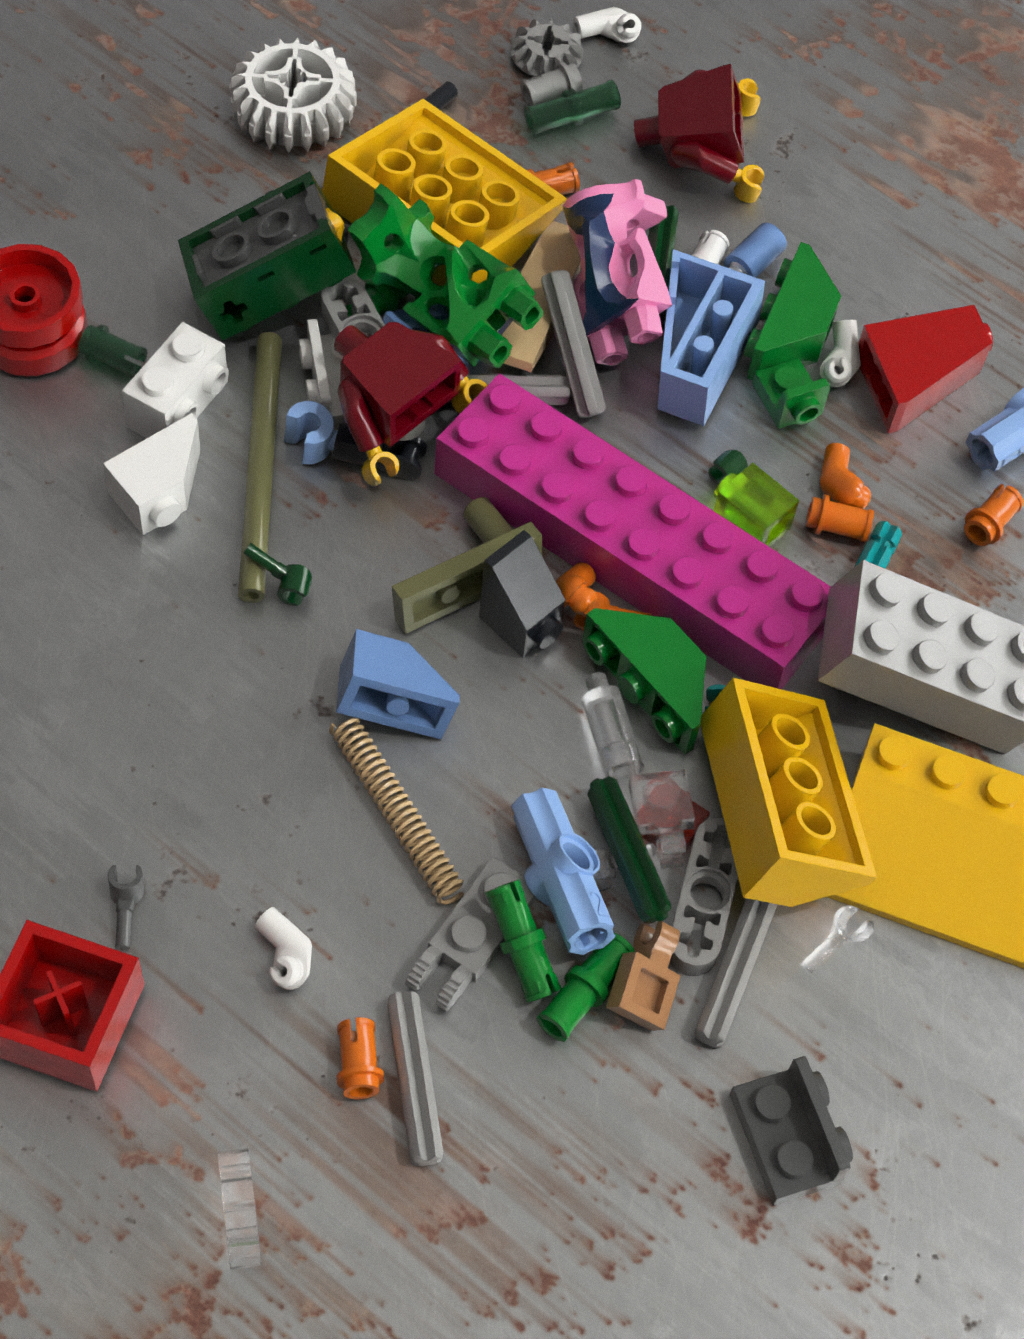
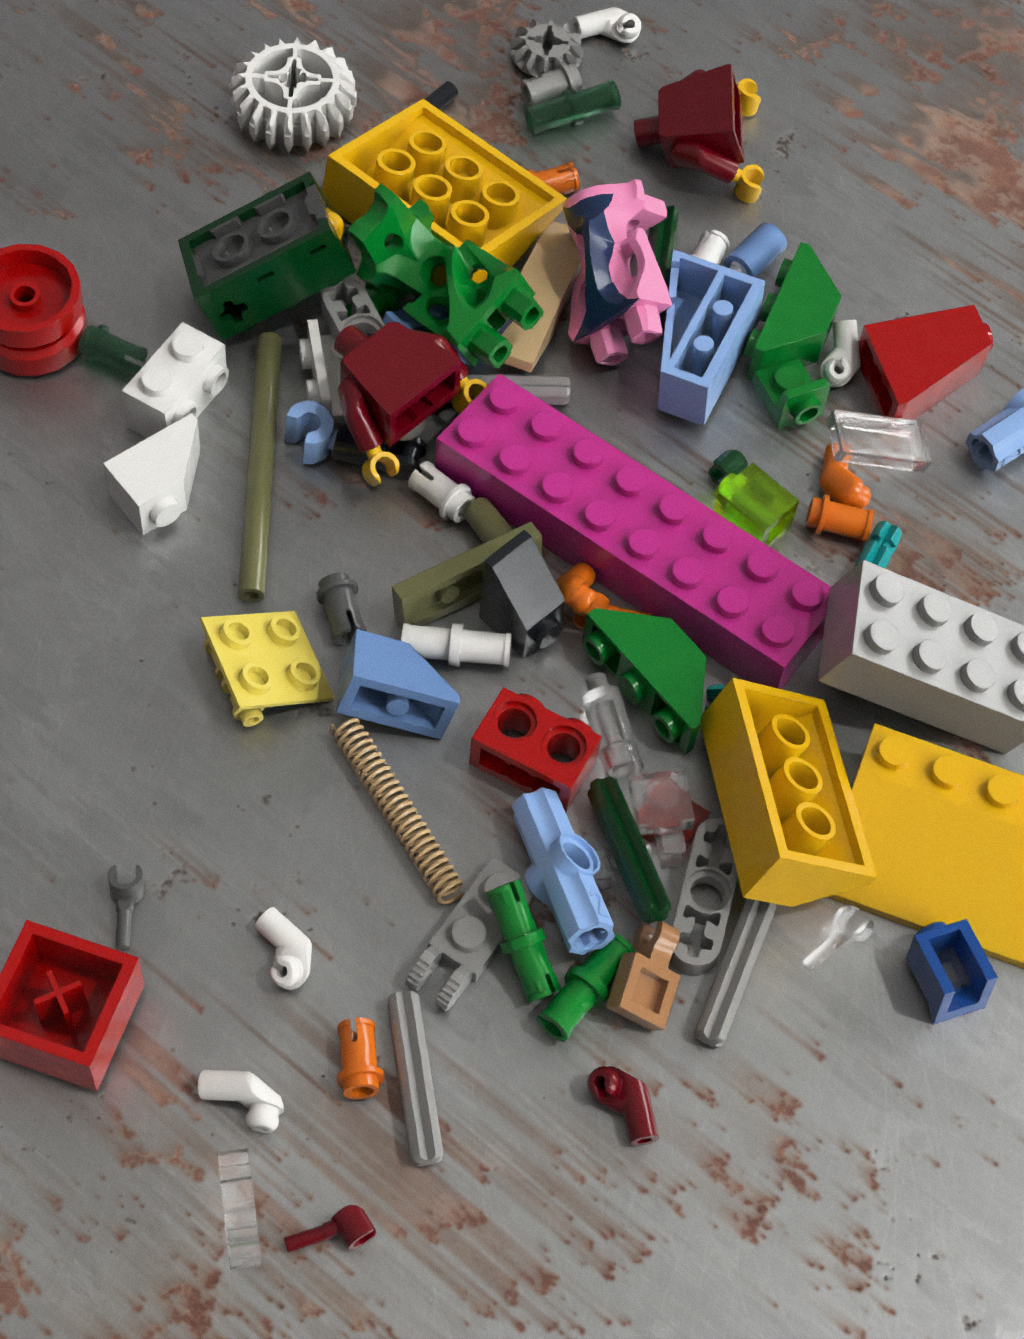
dark green hand [243,542,312,606] -> none
light grey axle [541,270,606,418] -> none
dark grey bracket [729,1056,853,1206] -> none
orange pin [964,484,1024,546] -> none
none -> white arm [198,1069,284,1133]
none -> light yellow hinge [199,611,334,727]
none -> dark red hand [284,1205,376,1252]
none -> dark grey pin [316,573,367,645]
none -> white pin [401,623,512,667]
none -> white pin [408,461,475,522]
none -> red brick [469,687,602,813]
none -> dark red arm [587,1066,659,1146]
none -> clear tile [826,409,932,473]
none -> blue window [906,919,998,1025]

